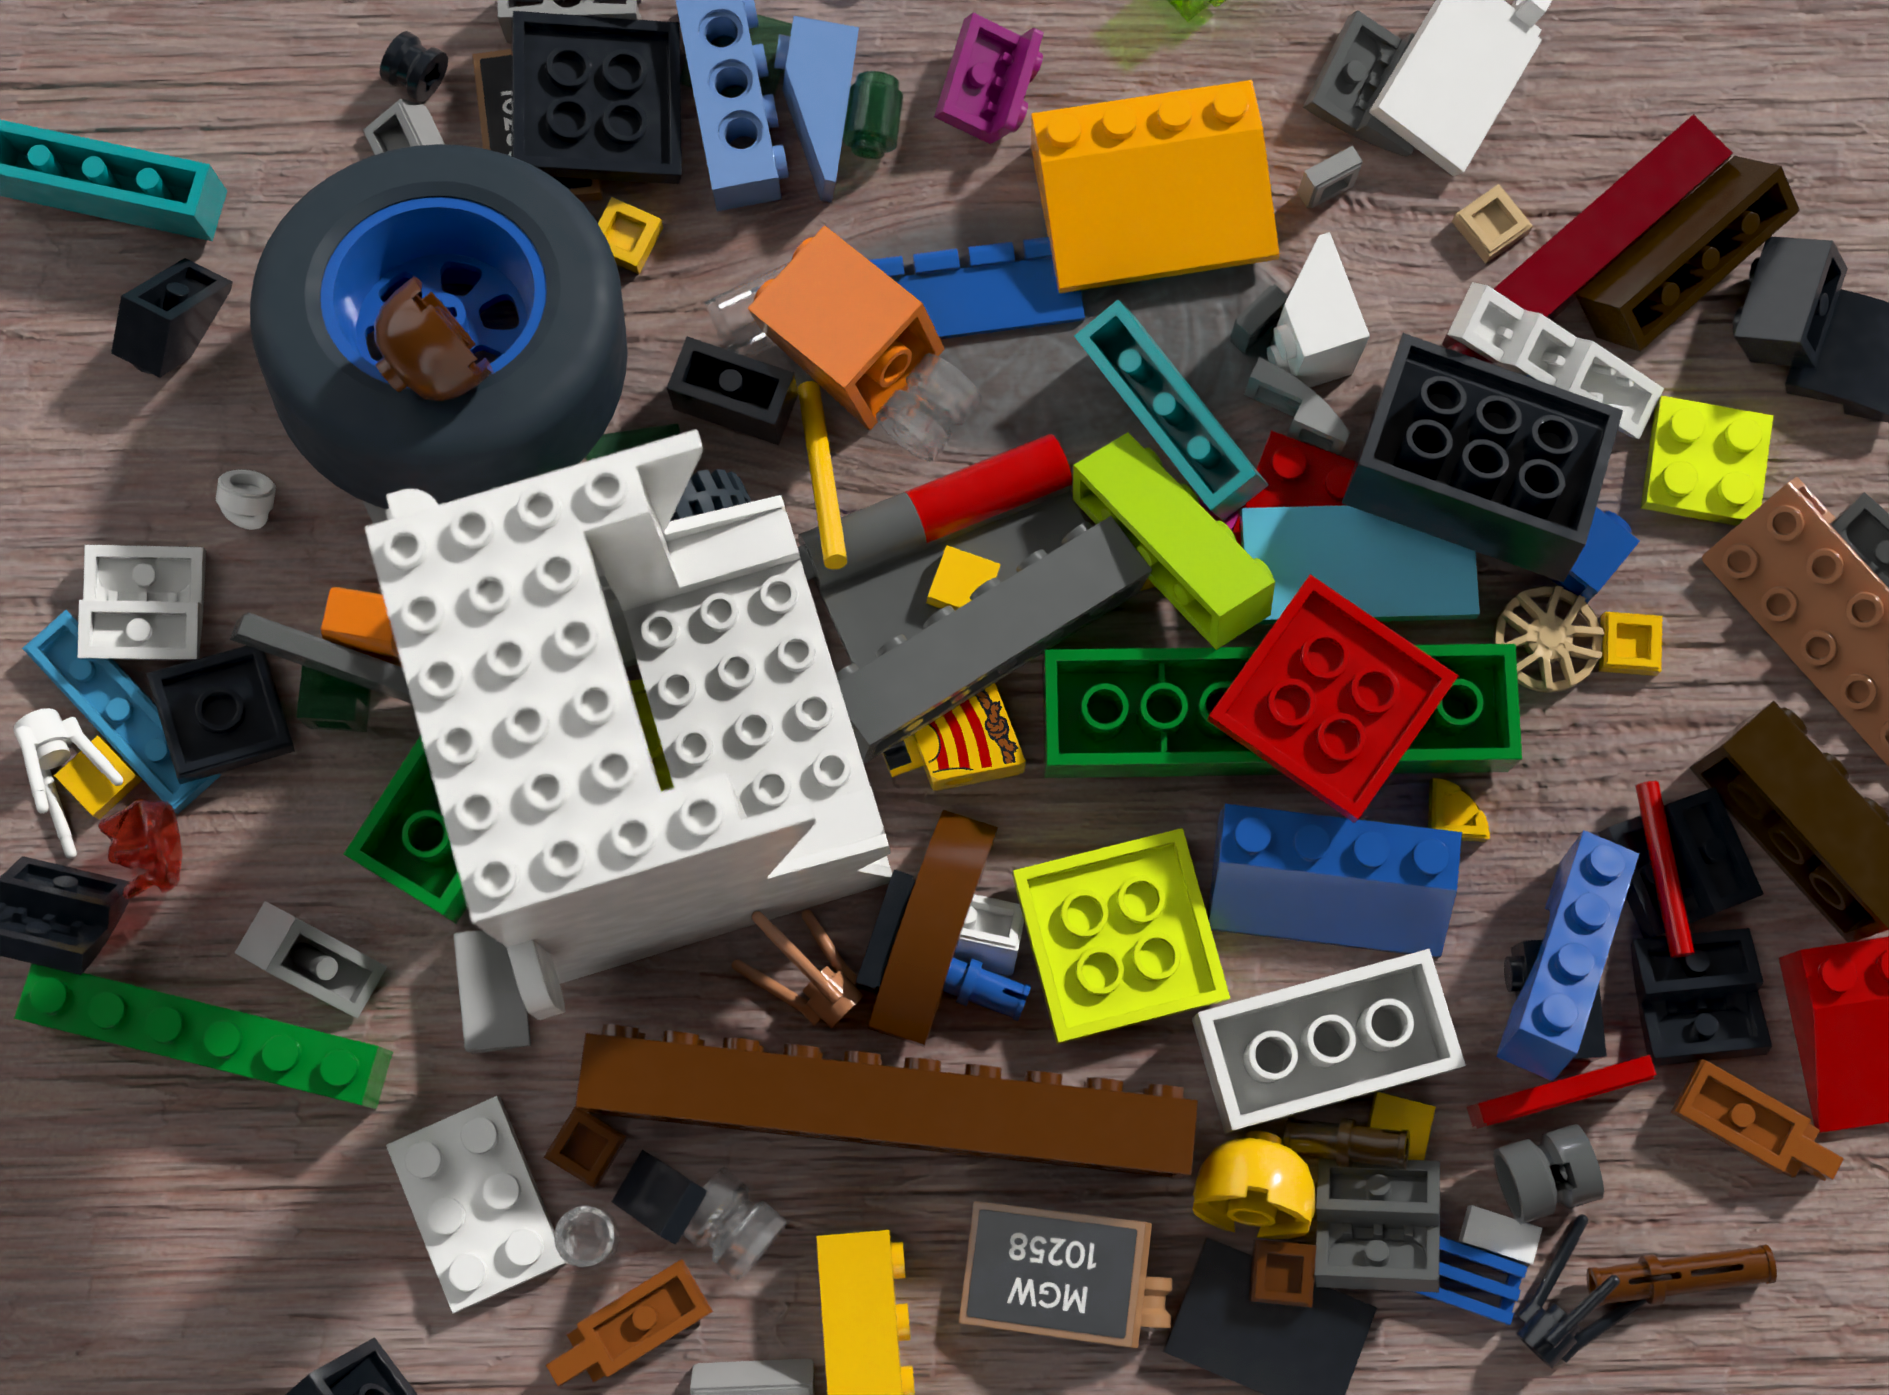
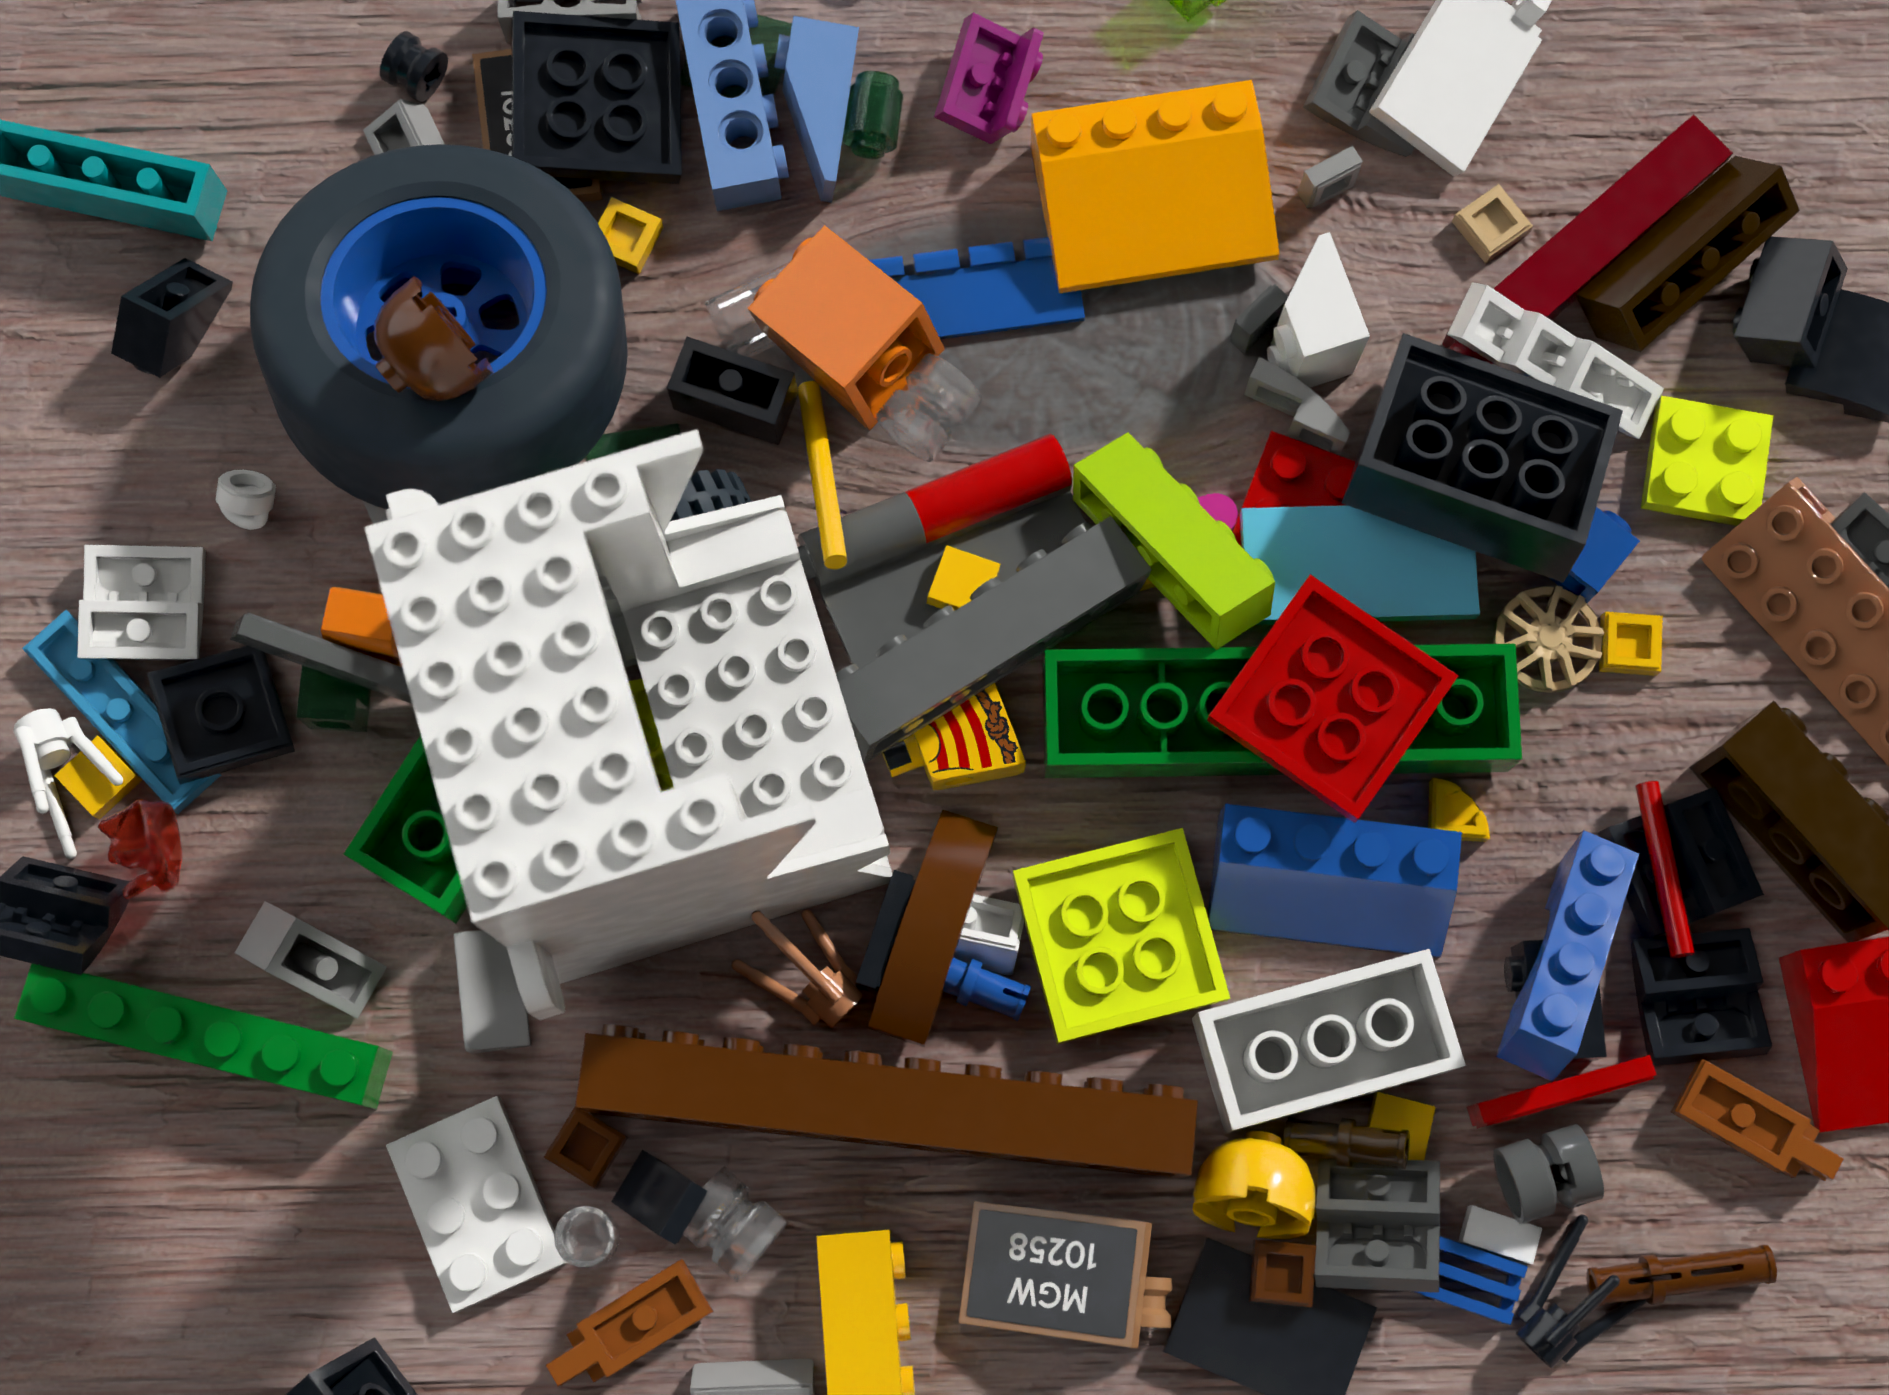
teal brick [1074,299,1268,521] -> none

